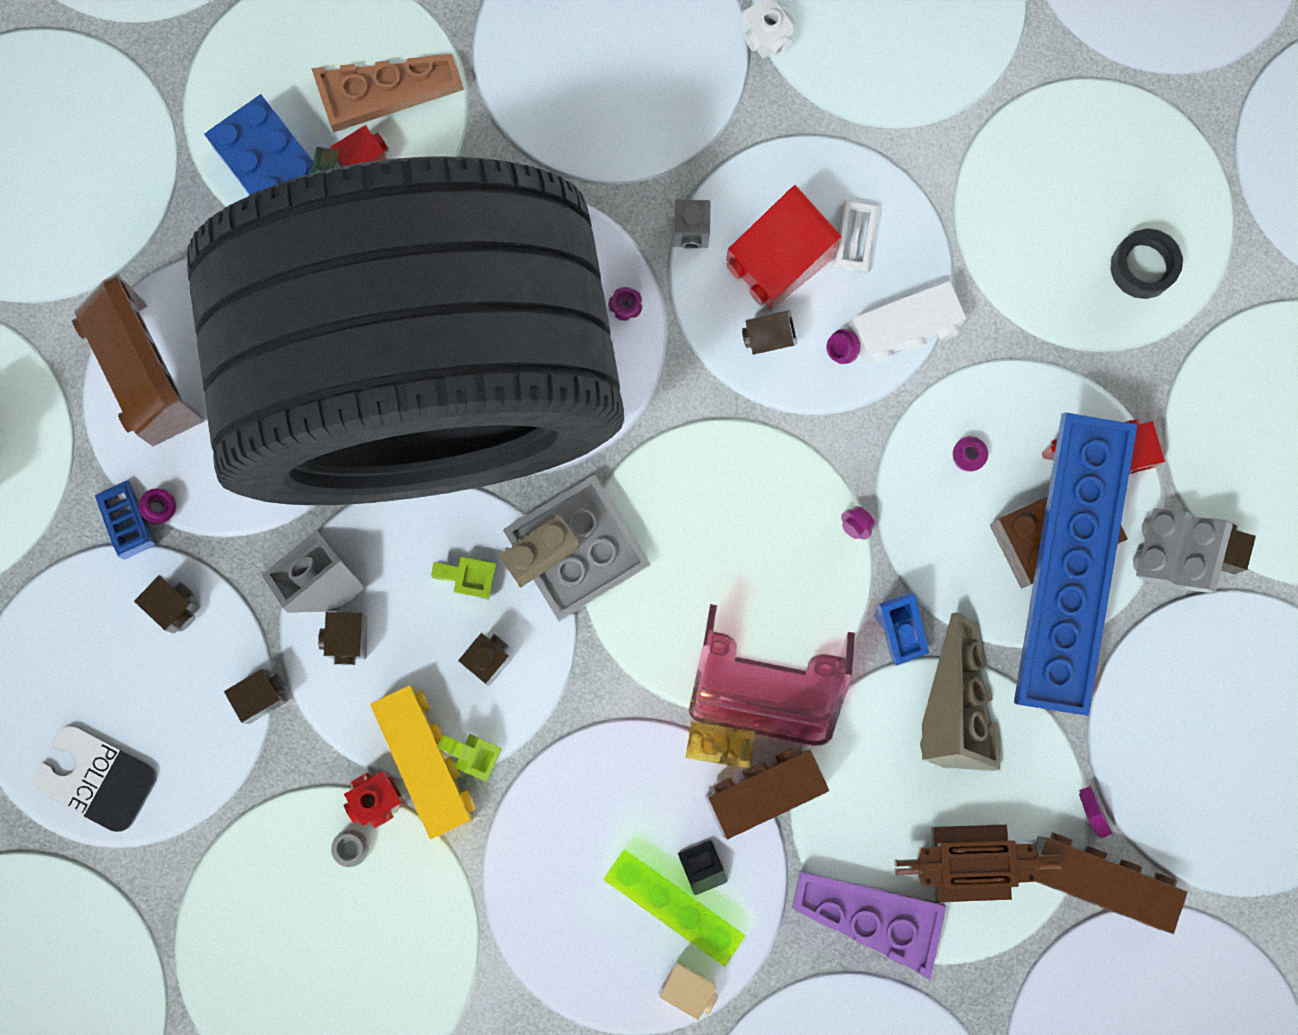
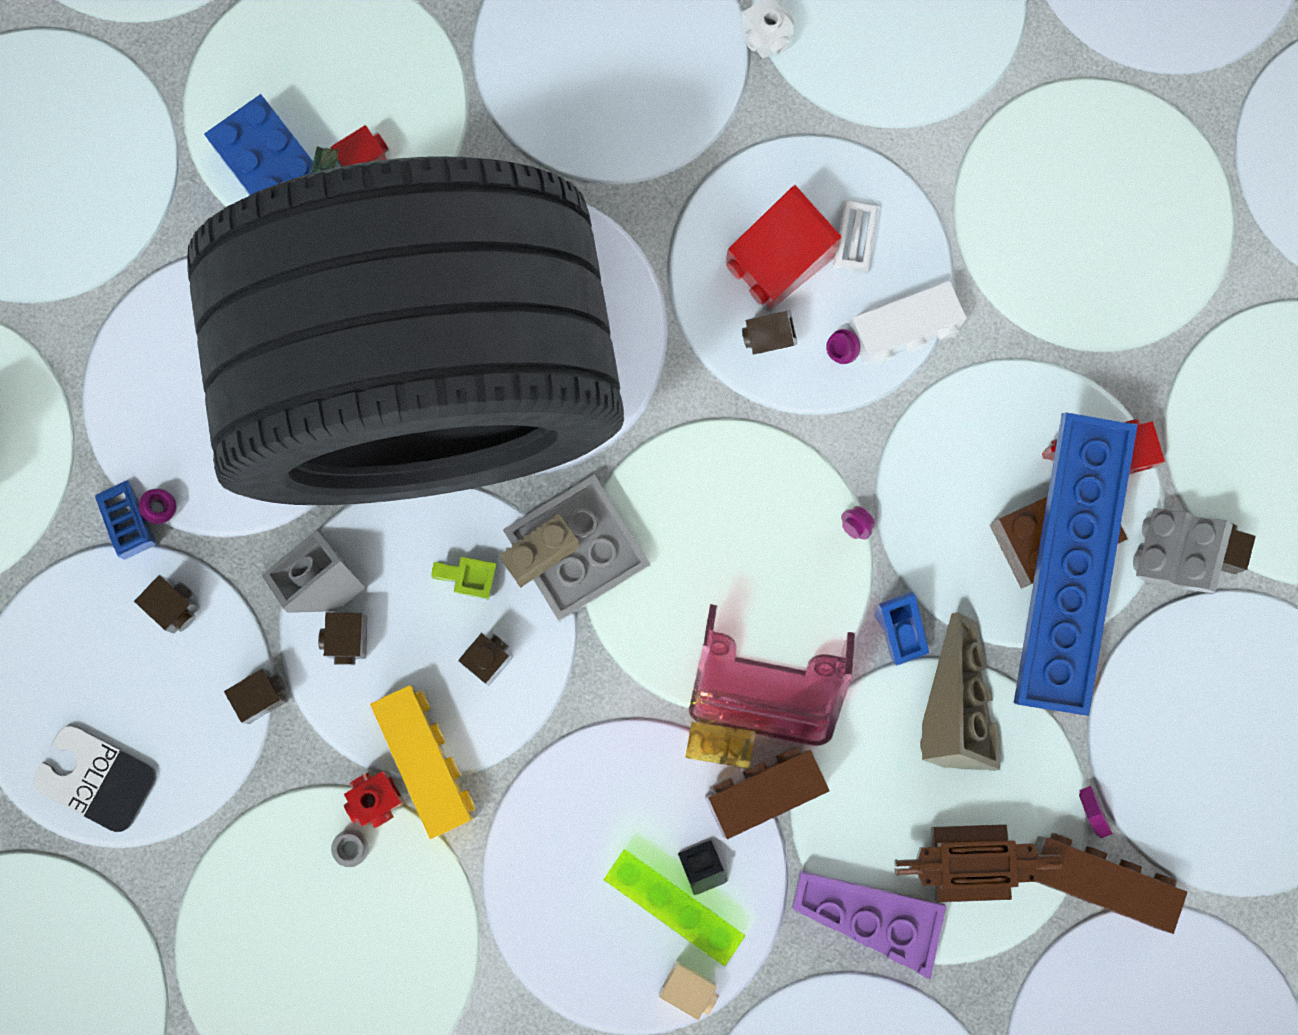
reddish brown windscreen [72,273,204,447] -> none
nougat wing [311,54,464,133] -> none
lime plate [437,734,502,782] -> none
magenta plate [608,287,643,321] -> none
flat silver brick [673,199,711,249] -> none
magenta plate [952,436,988,472] -> none
black tyre [1110,228,1183,299] -> none

